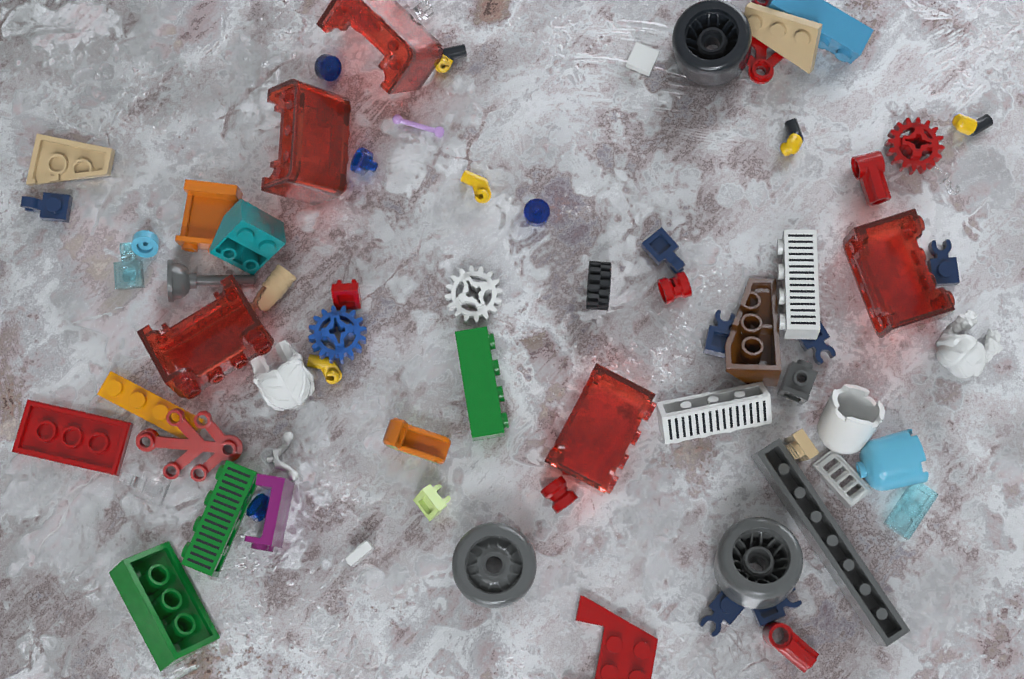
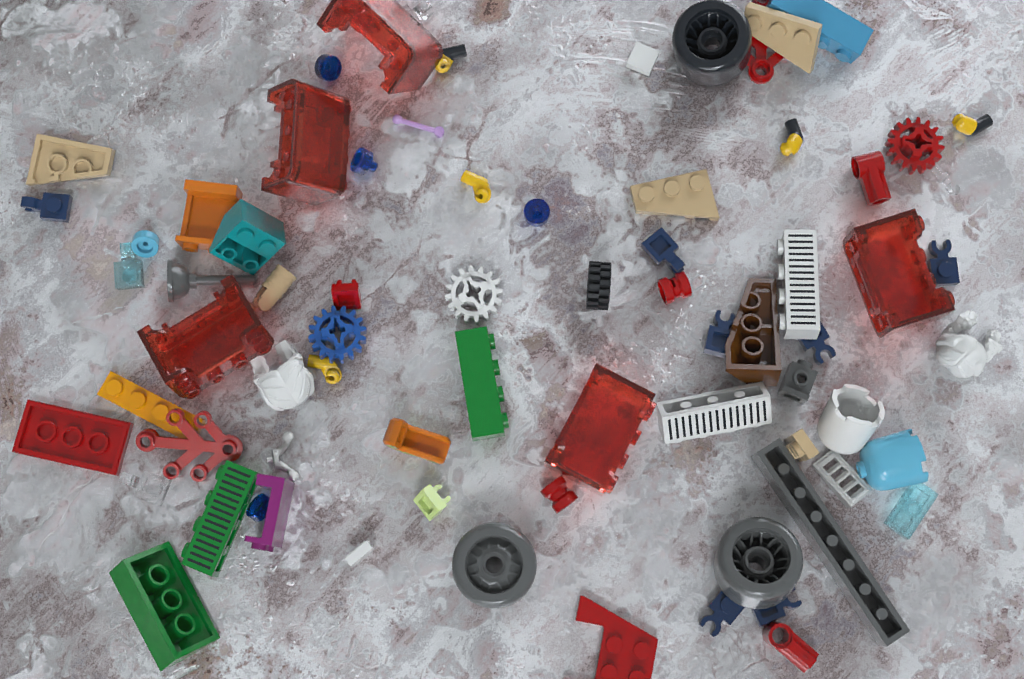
none -> tan wing [629,169,720,221]

